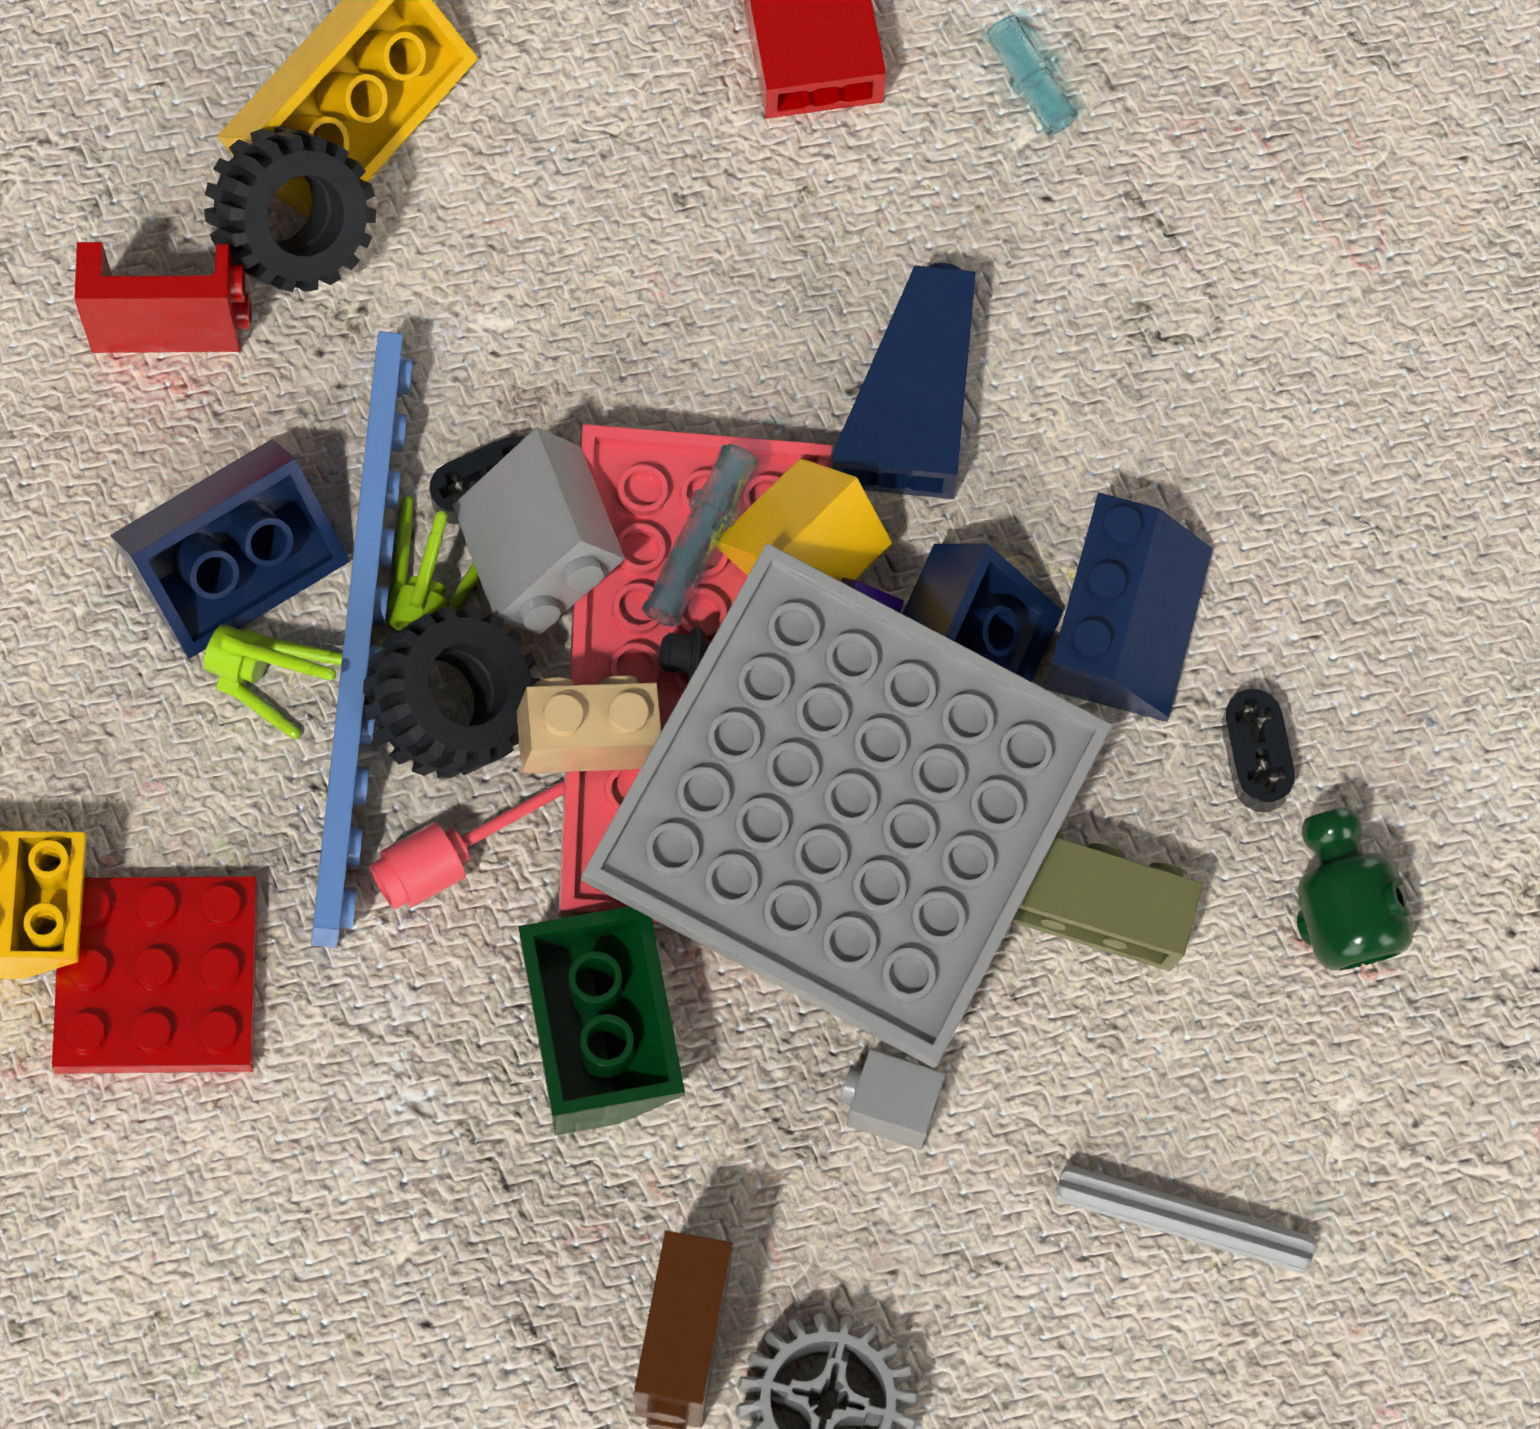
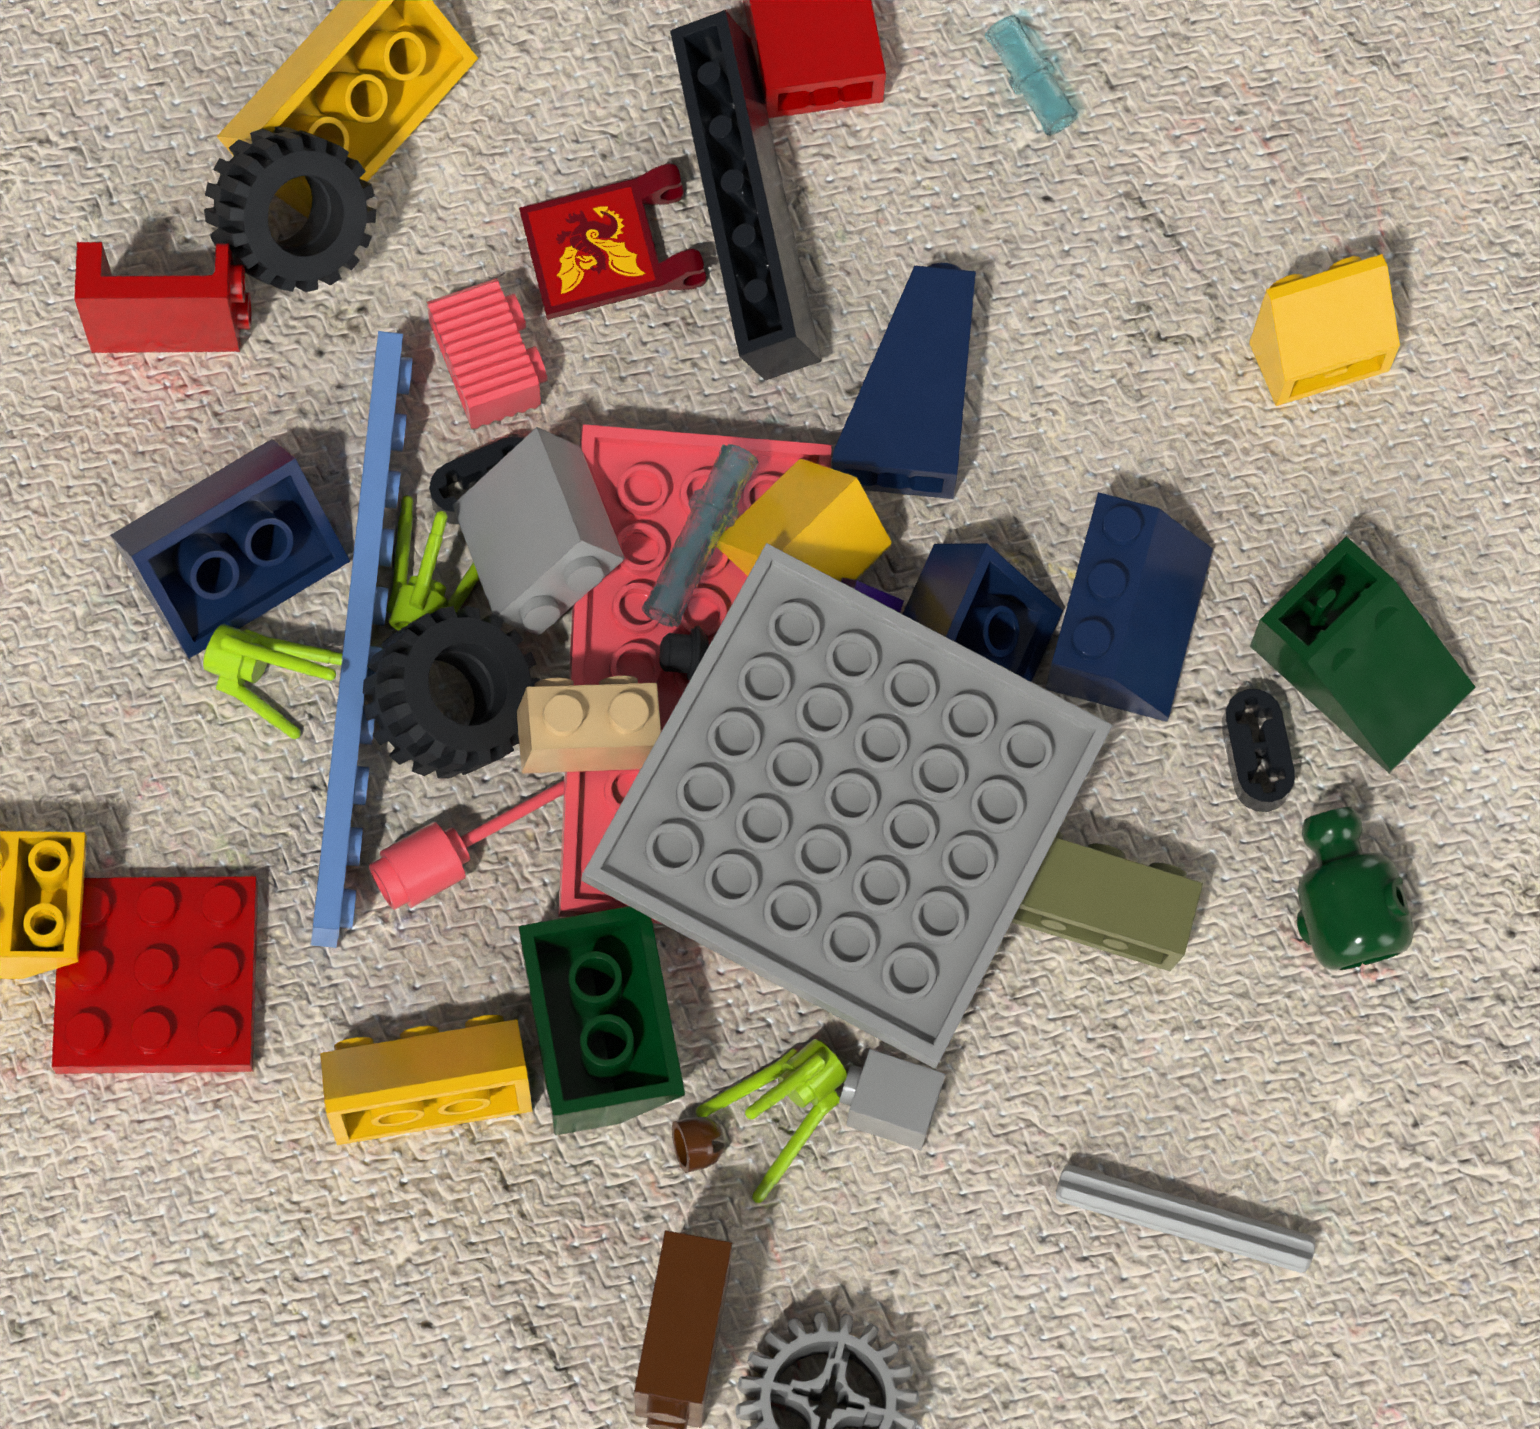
none -> yellow slope [320,1015,533,1145]
none -> coral brick [427,278,548,429]
none -> flag [519,163,707,320]
none -> black brick [670,10,822,381]
none -> reddish brown hinge [672,1117,725,1173]
none -> lime plant [695,1039,847,1203]
none -> yellow slope [1249,254,1400,406]
none -> dark green slope [1250,536,1476,774]

